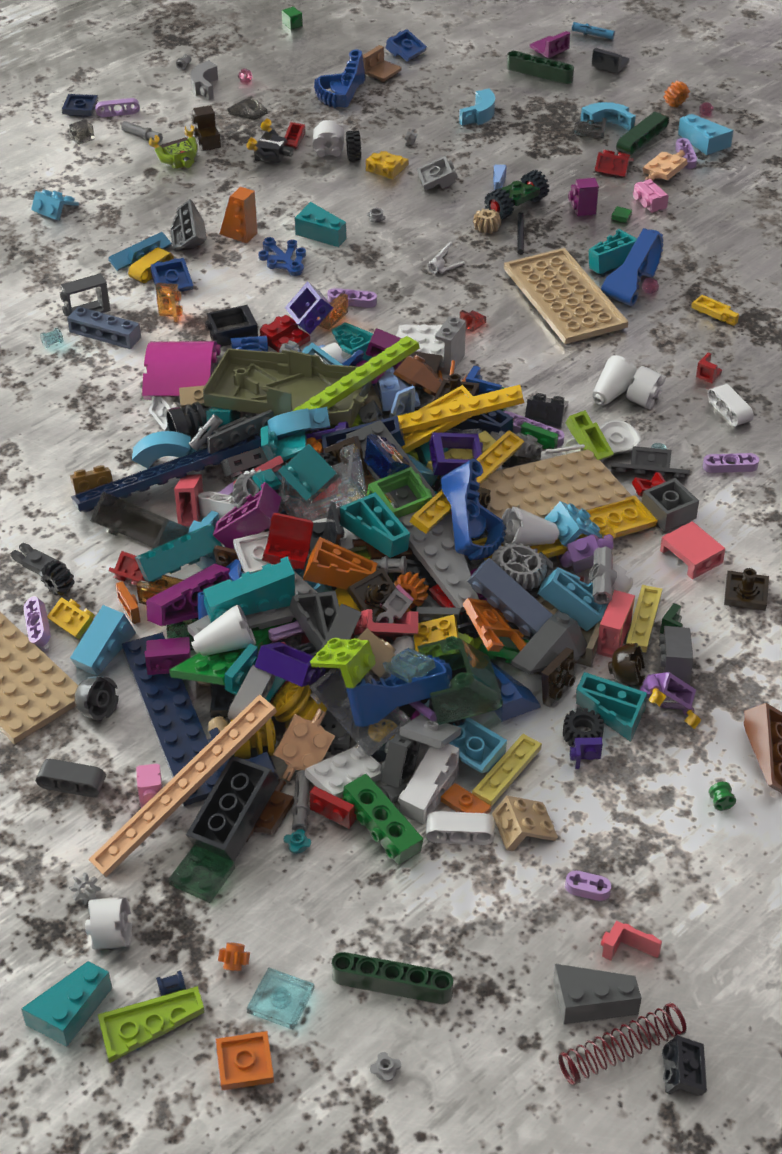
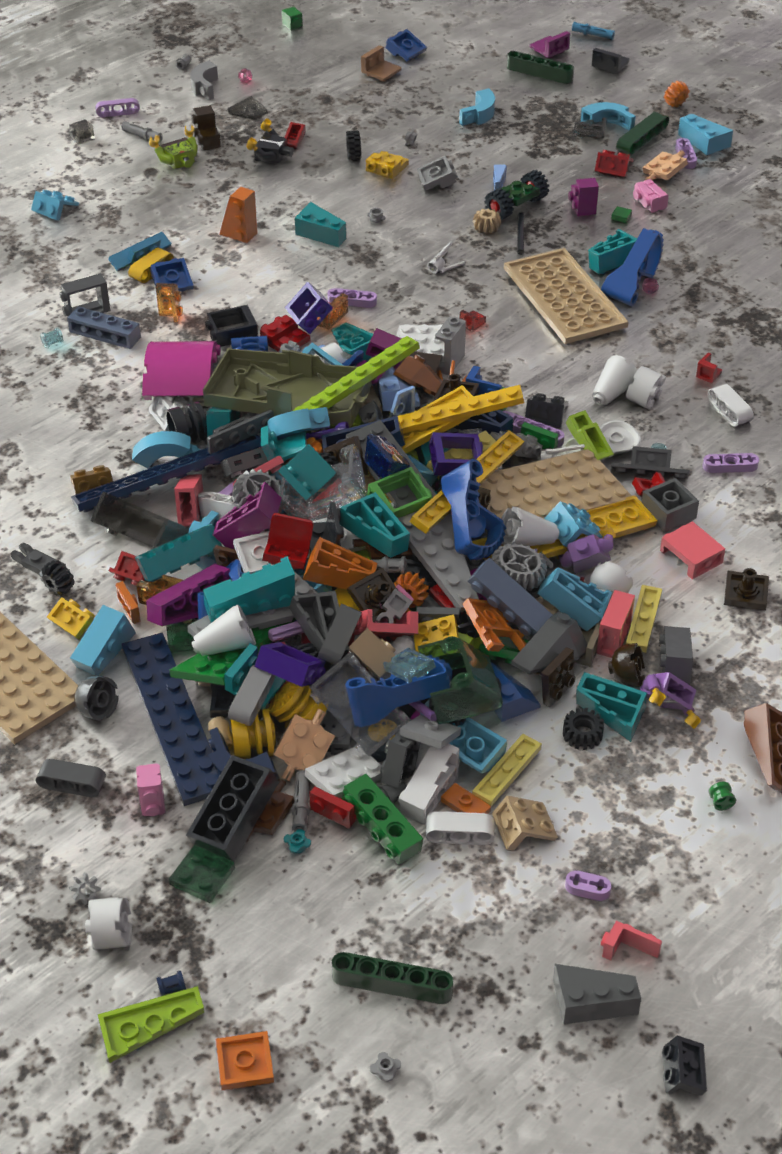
teal wedge [21,961,112,1047] -> none
lavender beam [24,597,51,647] -> none
dark blue plate [62,94,98,117] -> none
light nougat plate [88,694,277,877] -> none
magenta bracket [145,637,191,675] -> none
dark grey wedge [170,199,207,251] -> none
tan plate [179,385,205,408] -> none
light grey pin [189,414,223,451] -> none
orange gear [218,942,250,971] -> none
clear light blue plate [247,967,315,1030] -> none
teal plate [252,468,282,491] -> none
blue plant [258,237,306,276] -> none
lime bracket [310,638,376,688] -> none
white brick [313,120,344,157] -> none
blue arm [314,49,366,108] -> none
dark red piece [558,1002,687,1085] -> none
dark purple bracket [570,737,603,769] -> none
light grey piece [589,546,617,605] -> none
dark green bracket [660,603,683,634] -> none
yellow hinge [691,295,739,325] -> none
clear pink plate [699,102,714,116] -> none

